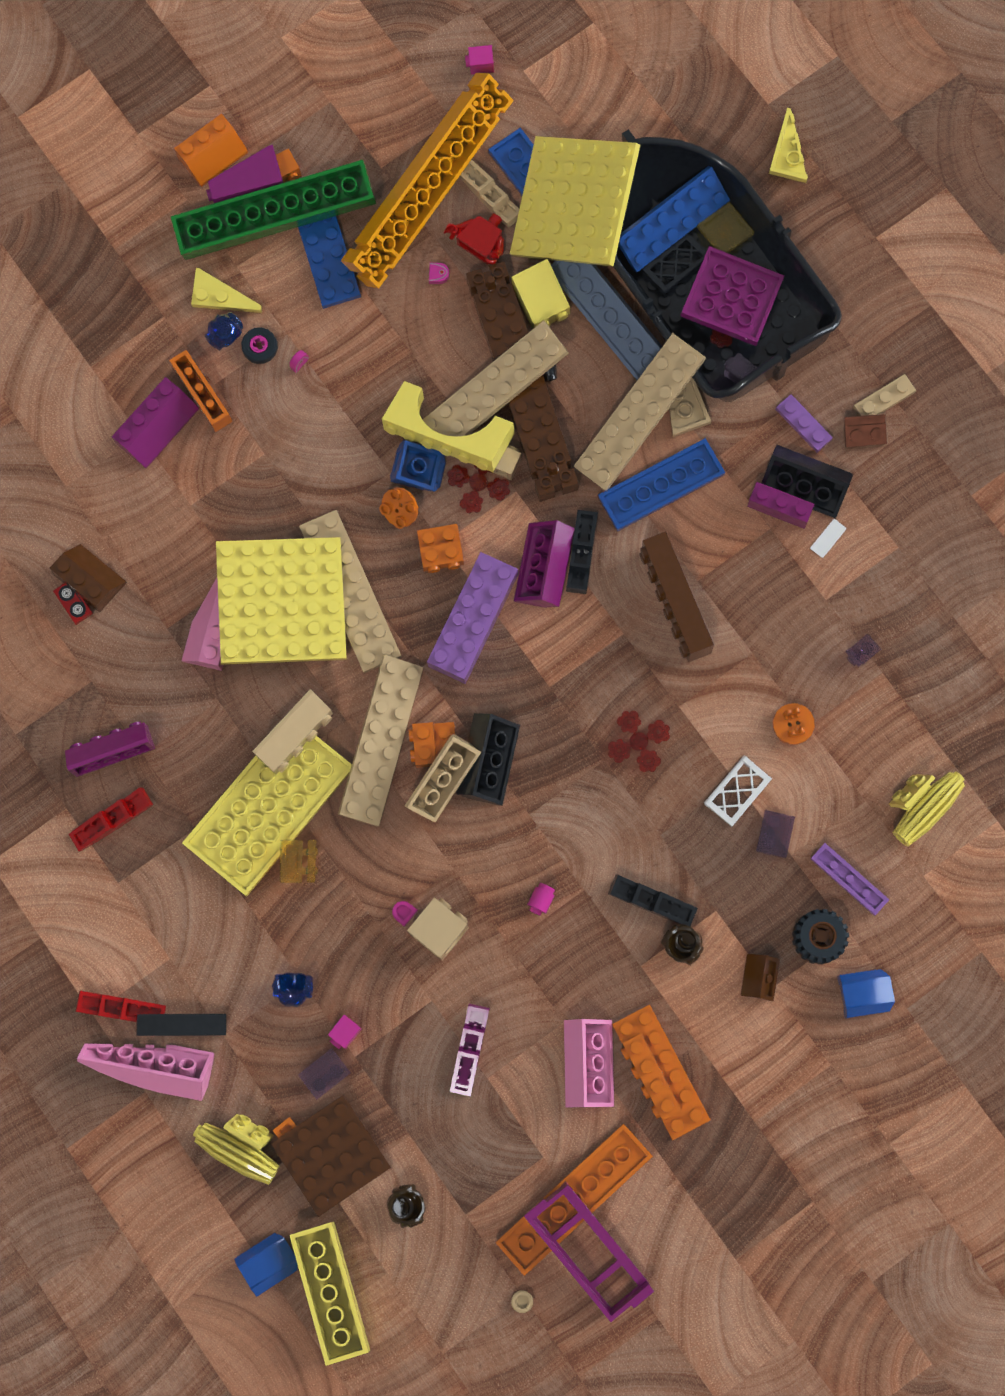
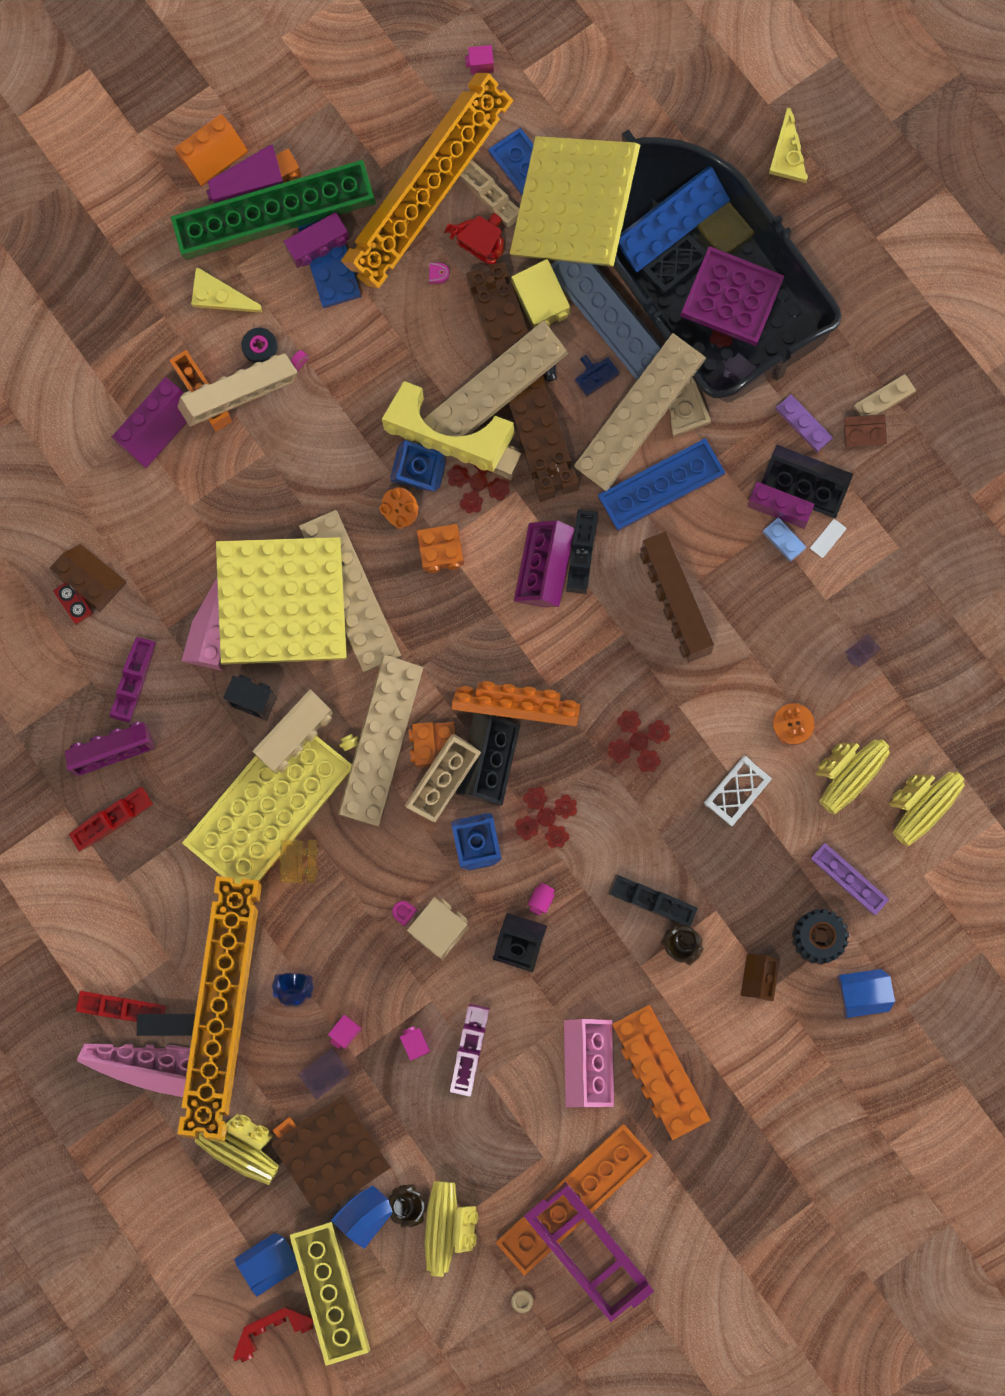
clear blue hair [204,312,244,351] -> none
medium lavender brick [427,552,519,684] -> none
clear purple plate [756,810,795,859] -> none
none -> magenta slope [109,637,156,723]
none -> light orange brick [177,876,262,1142]
none -> tan brick [178,353,298,427]
none -> black brick [223,675,277,721]
none -> red slope [233,1306,314,1363]
none -> magenta brick [283,212,350,268]
none -> blue slope [331,1186,392,1249]
none -> light yellow plate [339,734,359,751]
none -> dark pink brick [400,1026,431,1061]
none -> light yellow plate [424,1181,478,1277]
none -> blue slope [451,813,502,870]
none -> orange plate [452,681,580,726]
none -> black slope [493,913,547,972]
none -> clear red plant [515,787,577,848]
none -> clear blue plate [575,355,620,397]
none -> light blue plate [762,517,806,562]
none -> light yellow plate [815,739,890,815]

